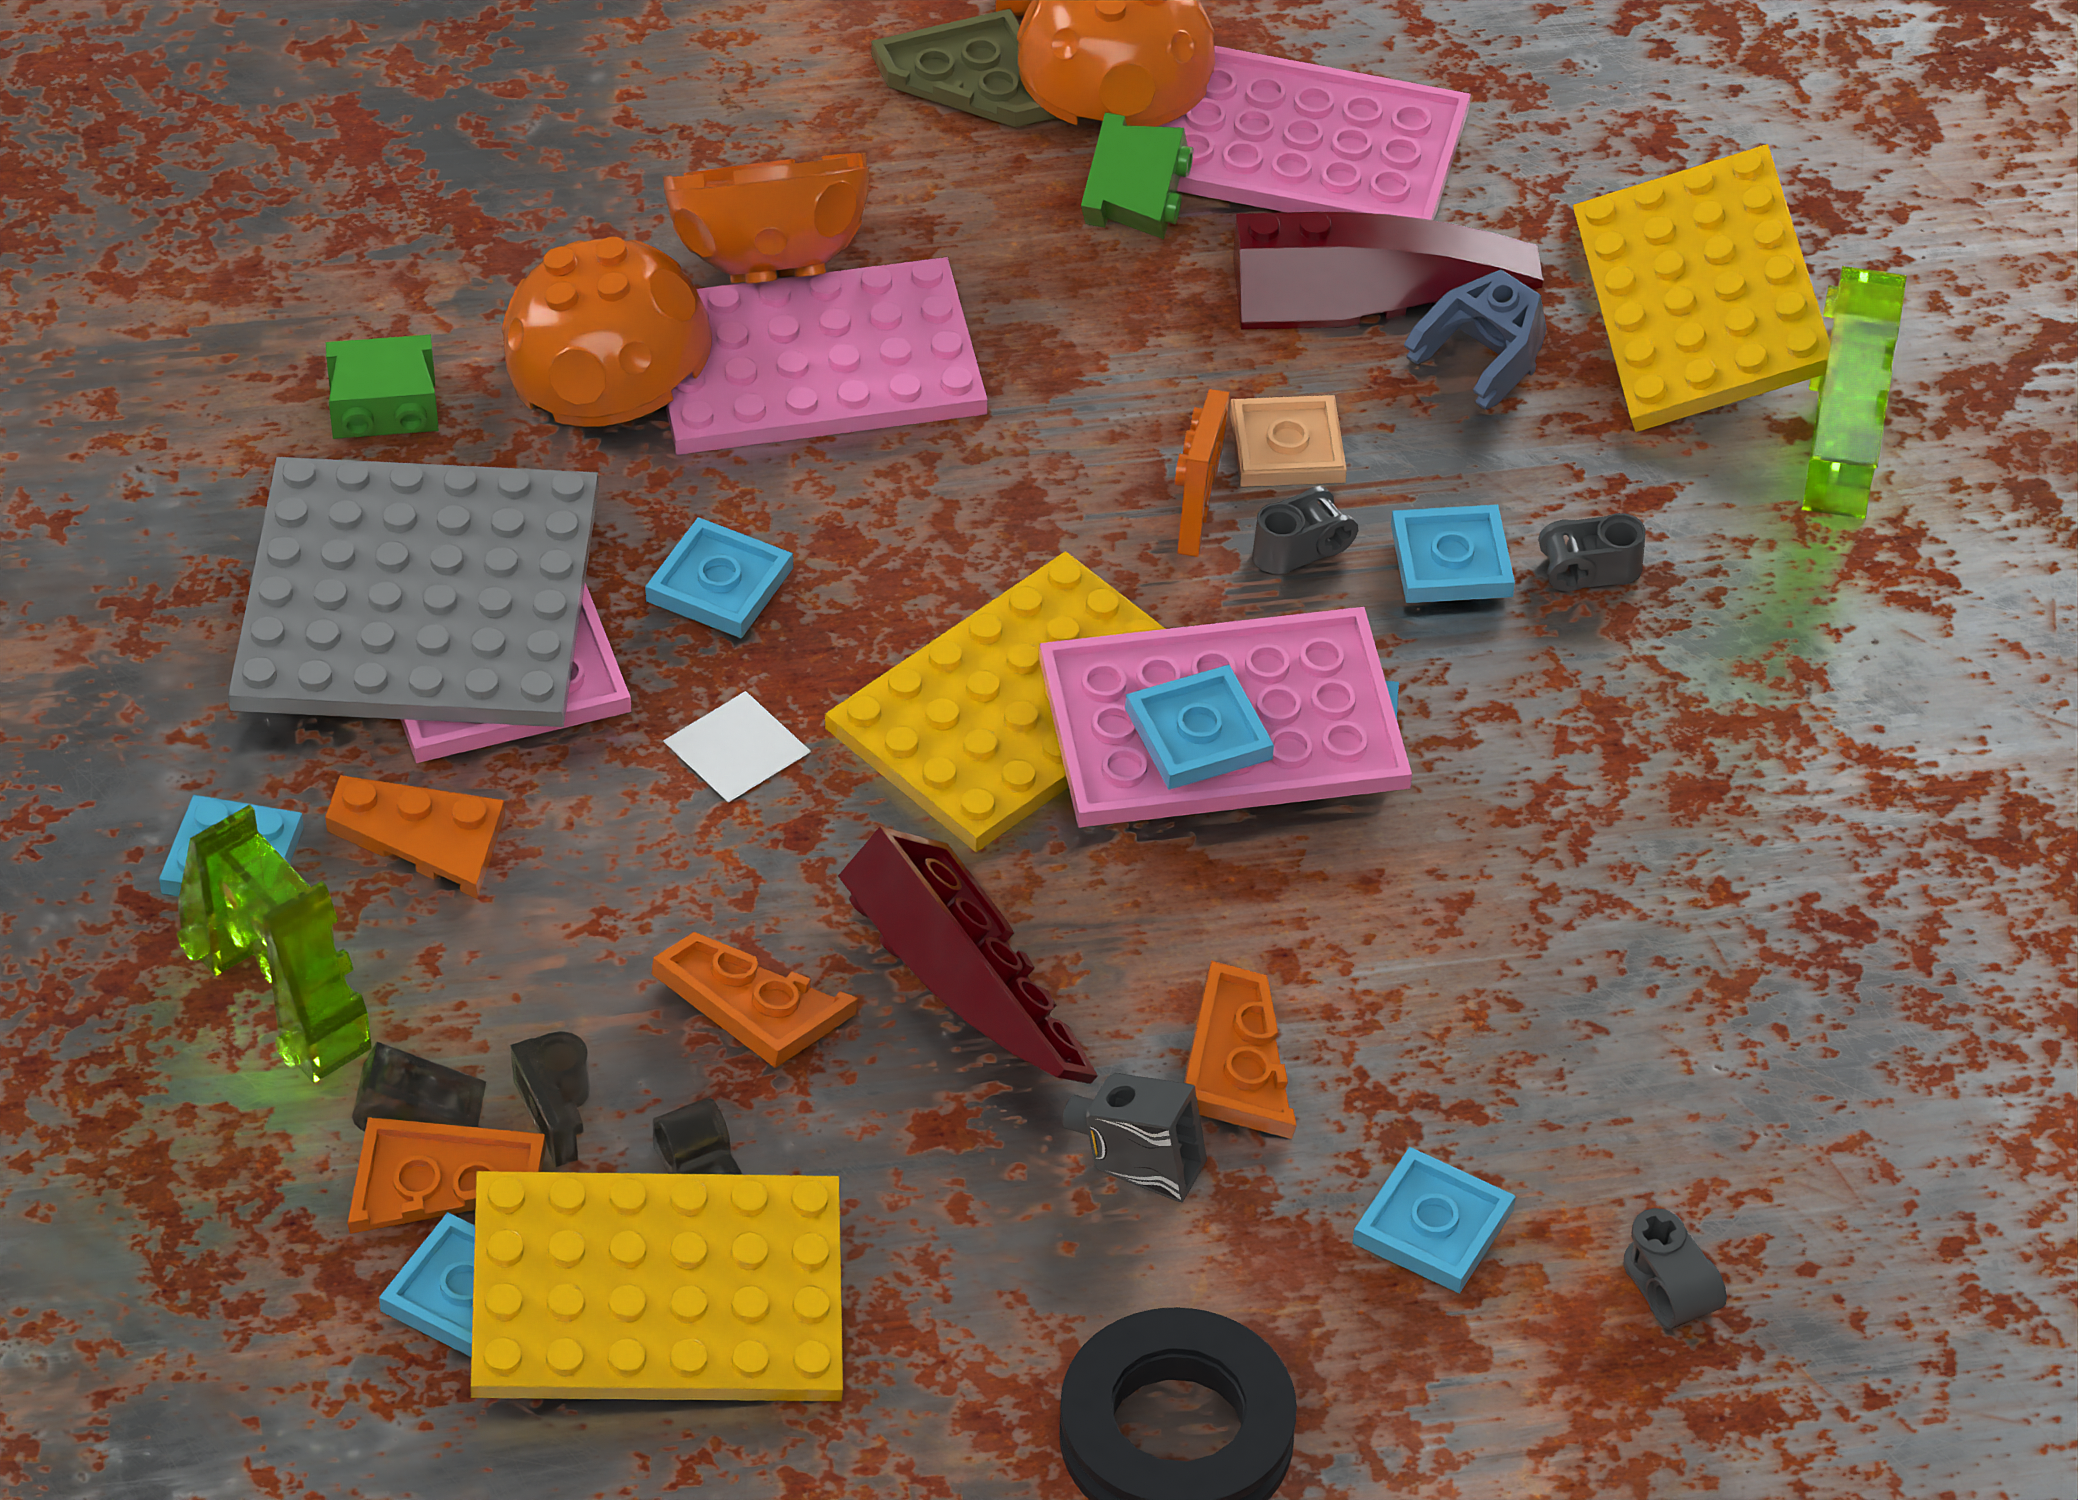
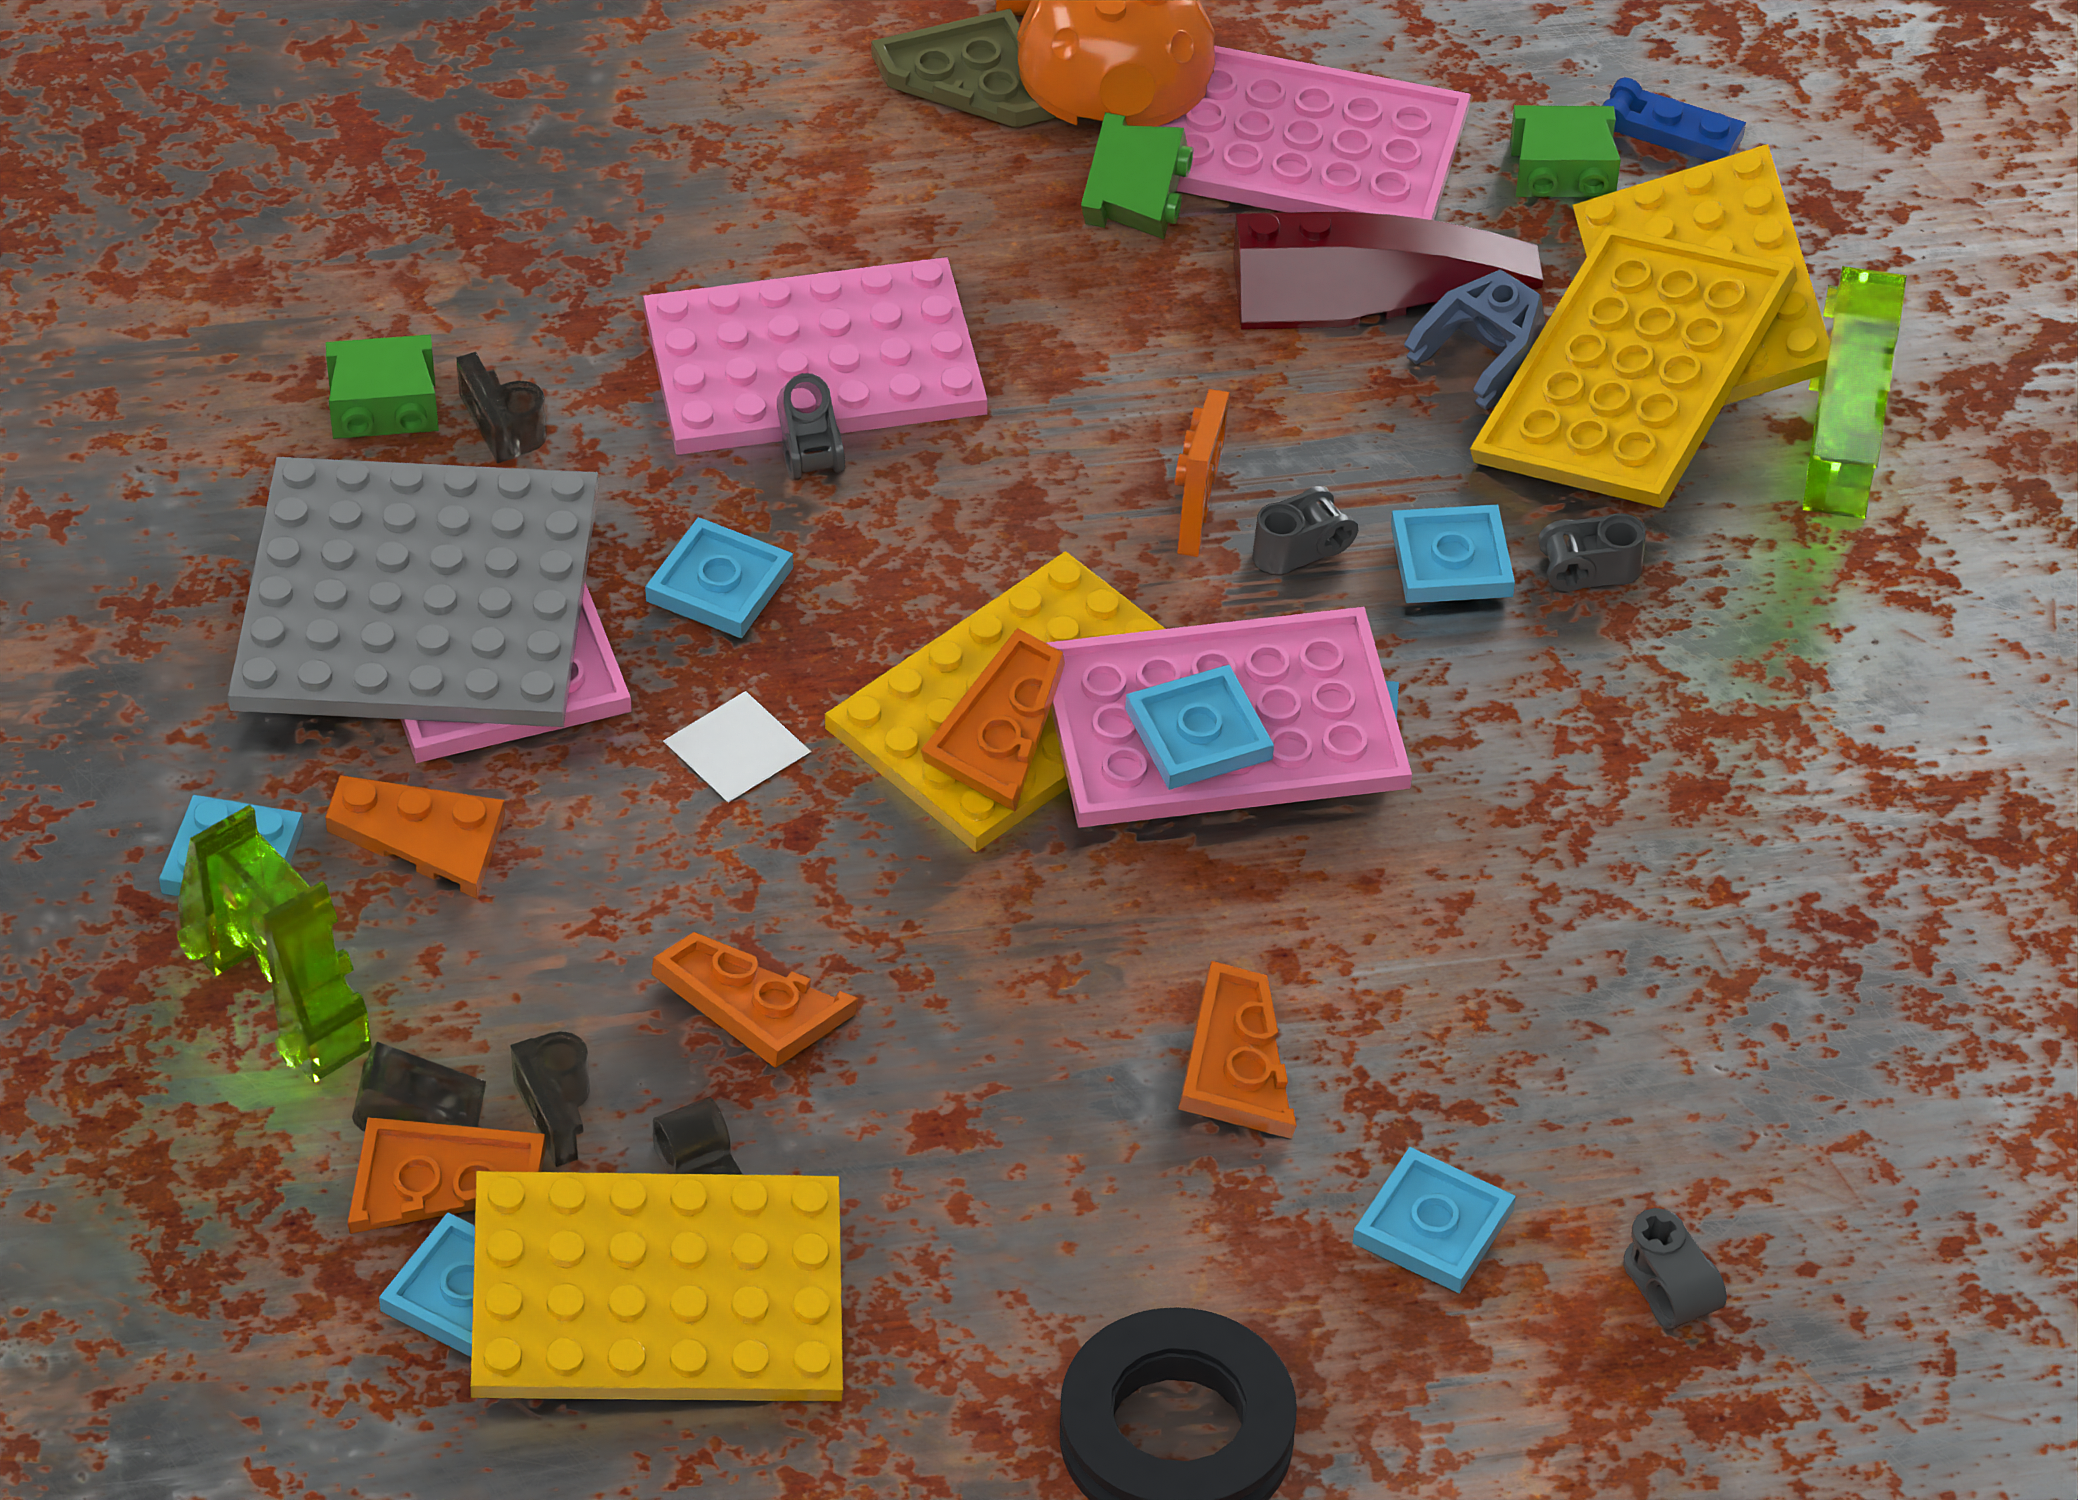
orange rock [502,237,712,427] -> none
orange rock [663,152,869,284] -> none
dark red wedge [838,827,1098,1084] -> none
dark grey torso [1063,1073,1207,1203] -> none
light nougat tile [1230,395,1347,487] -> none
none -> clear smoke plate [456,352,547,463]
none -> dark grey piece [777,373,845,480]
none -> orange wing [921,628,1065,812]
none -> yellow plate [1470,225,1797,508]
none -> bright green hips [1510,105,1621,197]
none -> blue plate [1602,77,1746,162]

